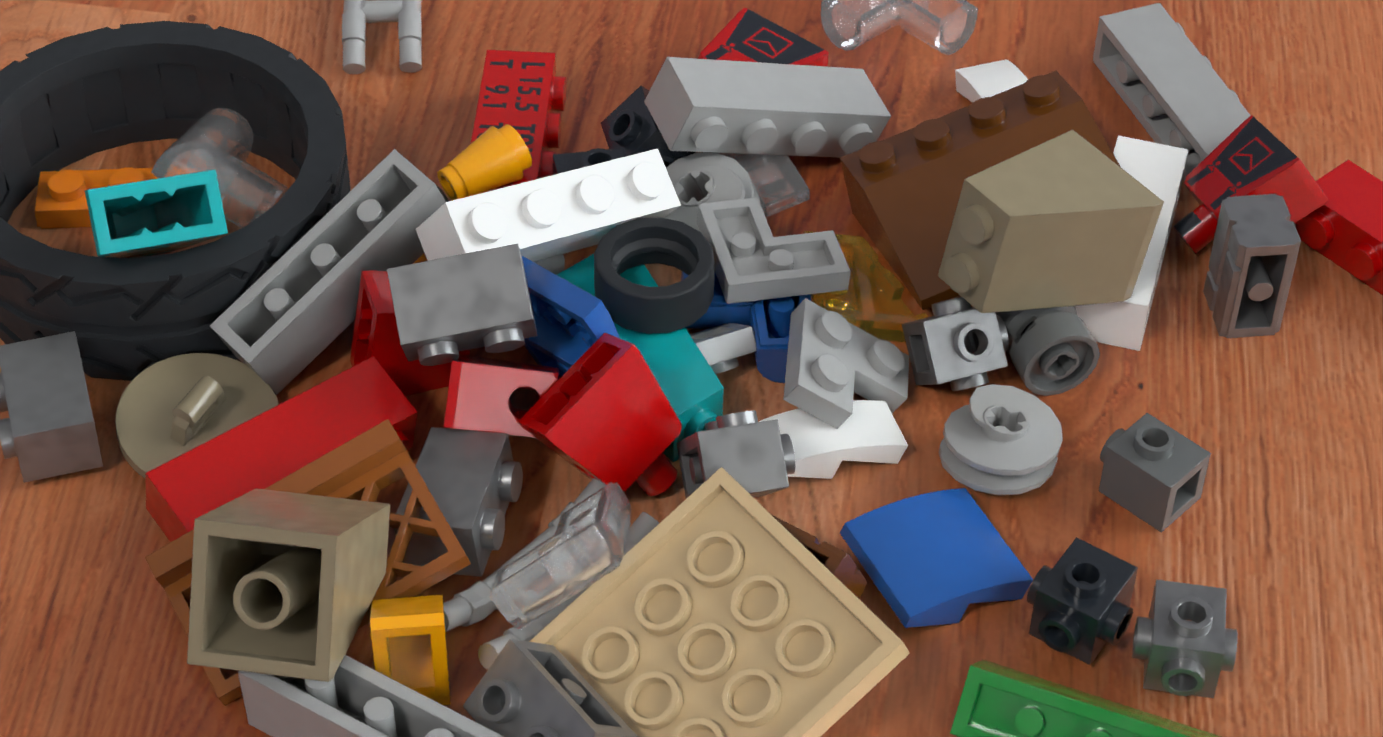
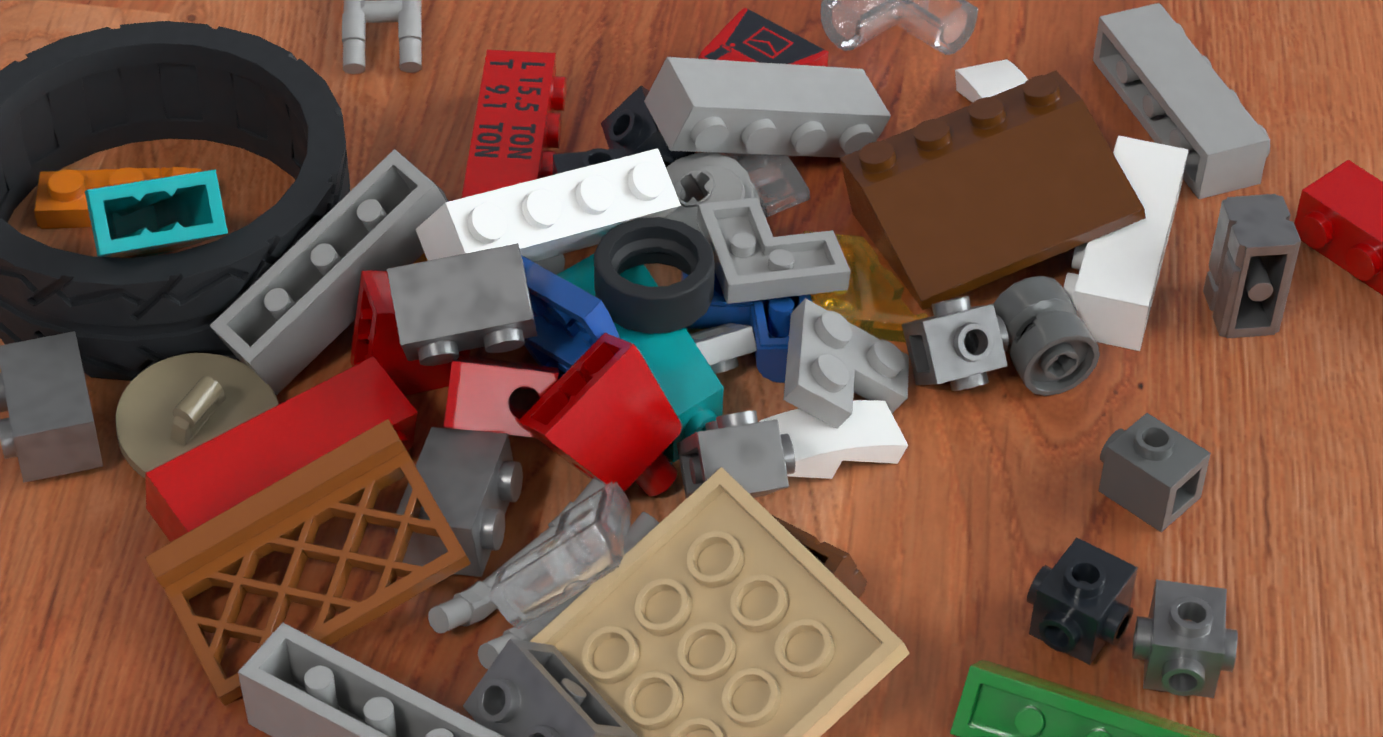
clear brick [151,108,288,228] -> none
dark tan slope [187,489,390,682] -> none
light orange slope [370,595,450,705] -> none
light orange cone [437,124,532,201] -> none
blue slope [840,488,1033,628] -> none
dark tan slope [938,130,1164,313] -> none
light grey piece [939,384,1063,495] -> none
red torso [1173,115,1329,254] -> none

